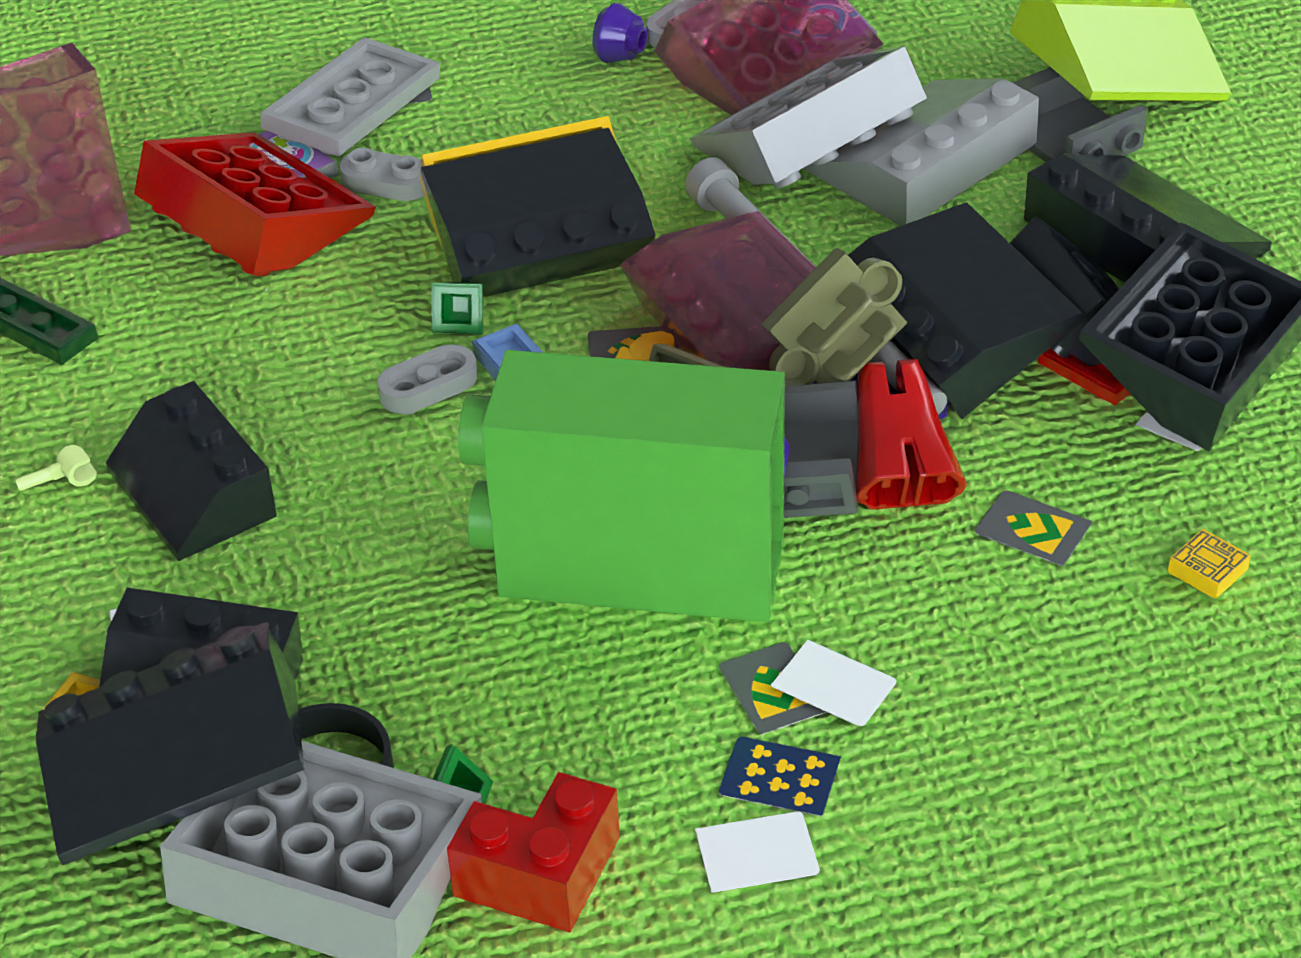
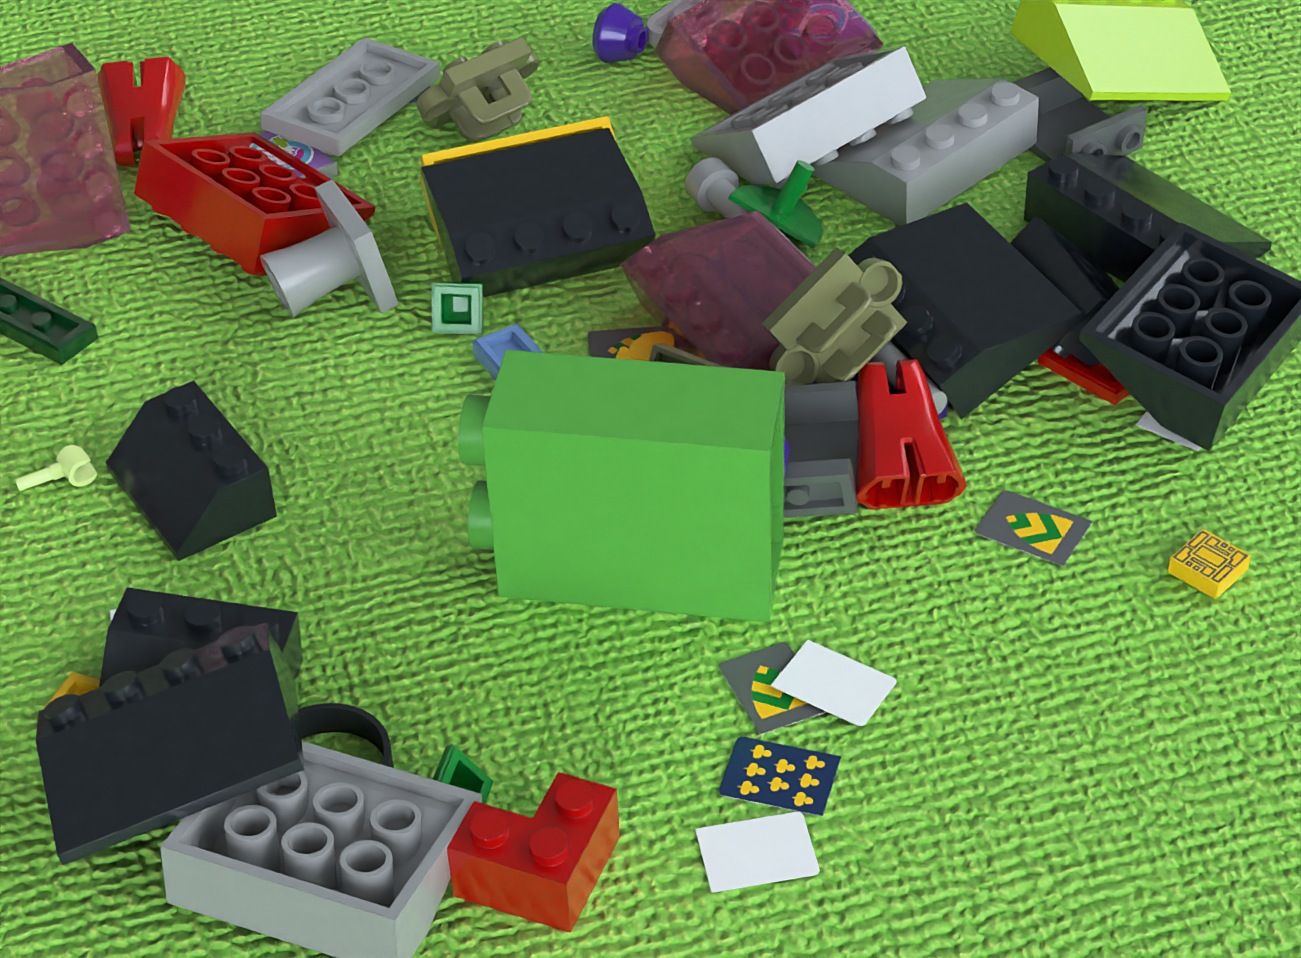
light grey plate [339,148,424,201] -> none
light grey plate [377,345,477,415] -> none
none -> red piece [94,57,186,166]
none -> light grey plant [260,179,399,318]
none -> olive piece [416,37,541,142]
none -> green shield [728,160,823,249]

